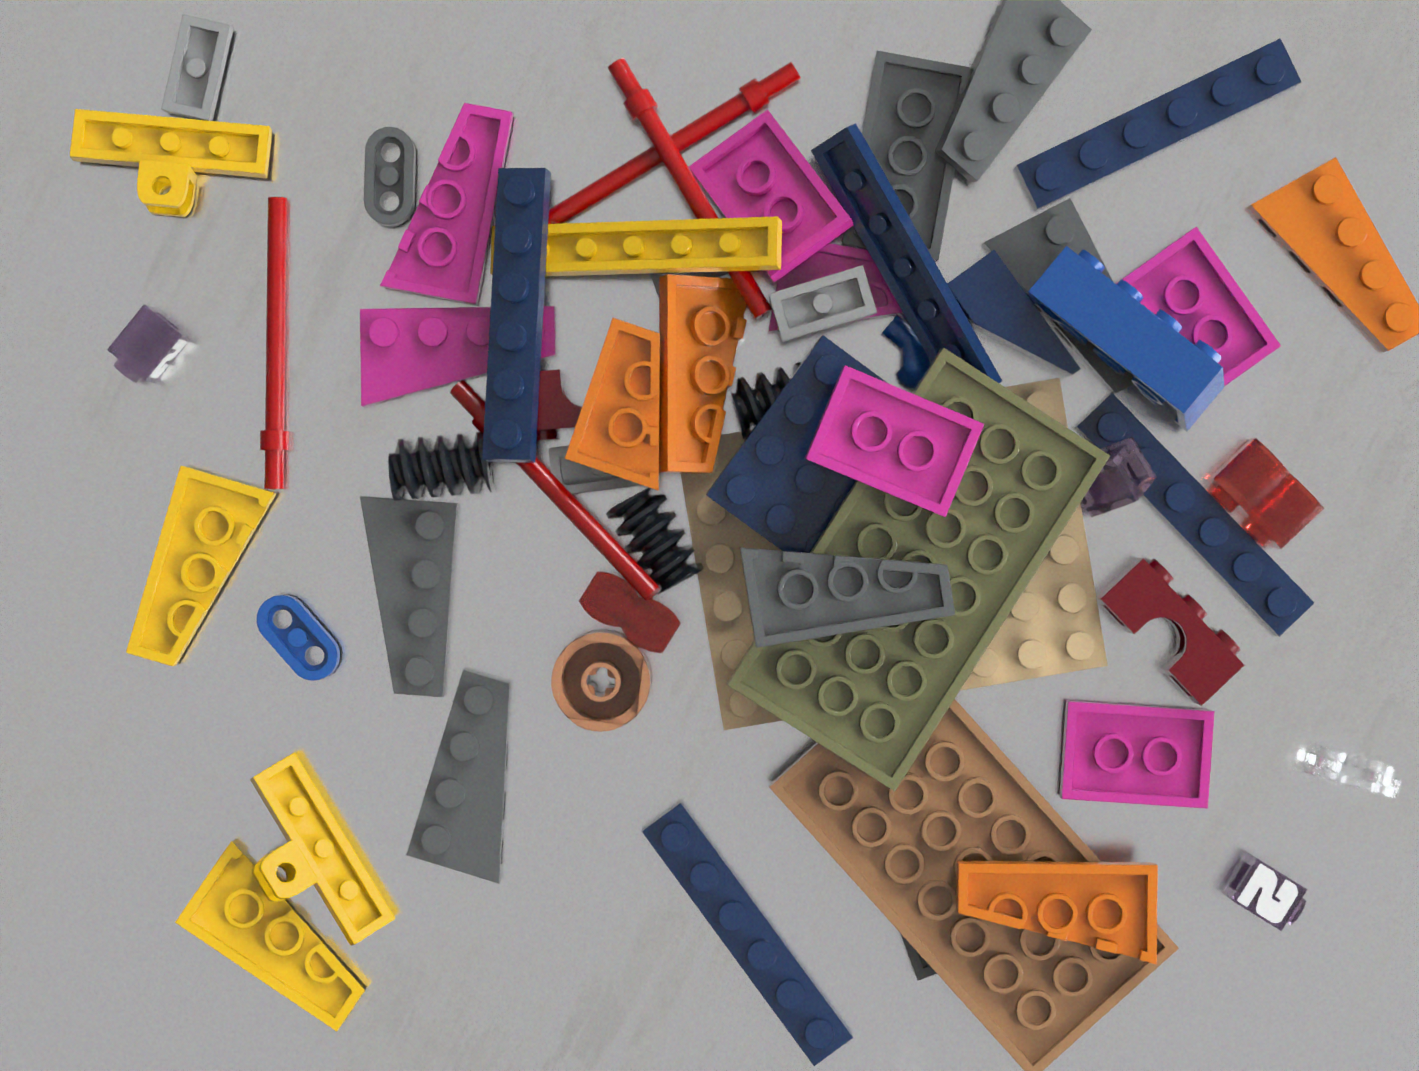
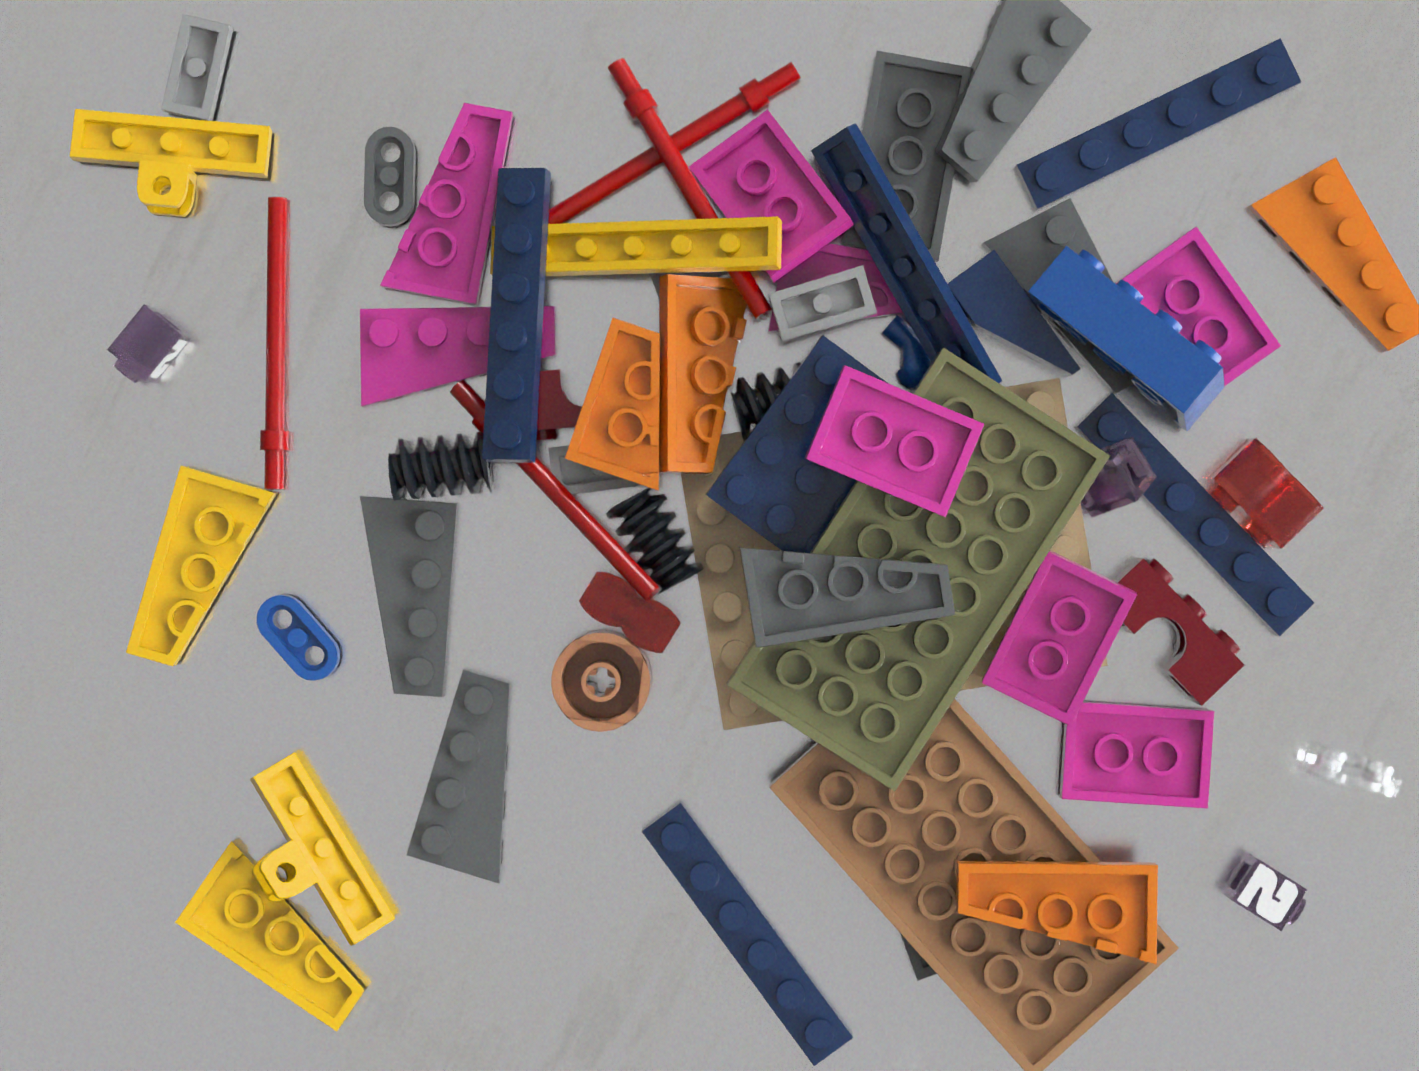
none -> dark pink plate [982,550,1137,726]

